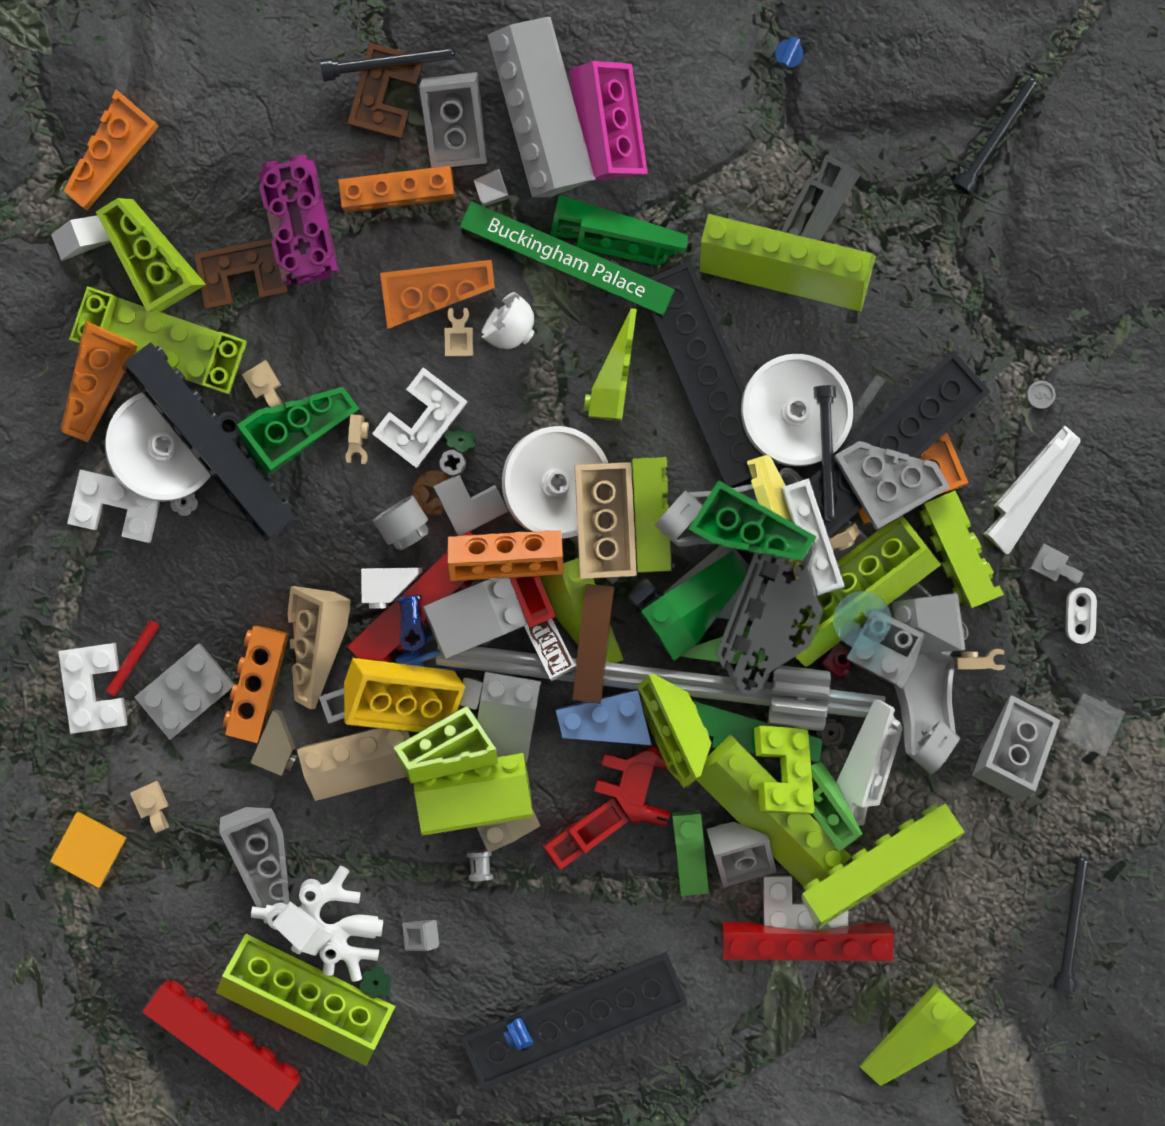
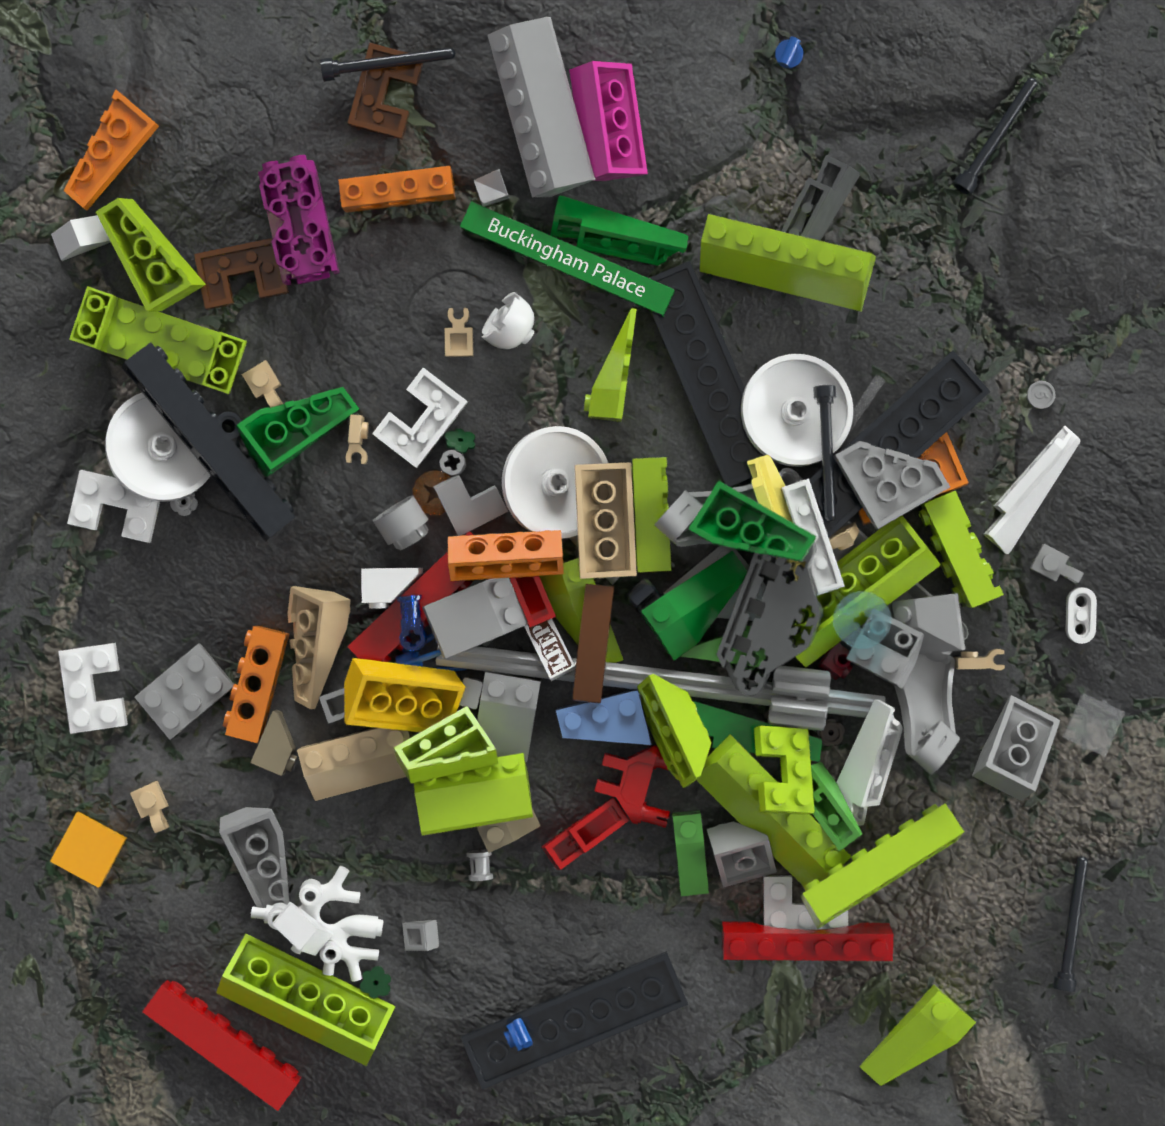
orange wing [61,321,138,442] -> none
red bar [106,620,160,696] -> none
orange wing [380,260,495,329] -> none
light grey slope [419,72,487,168] -> none

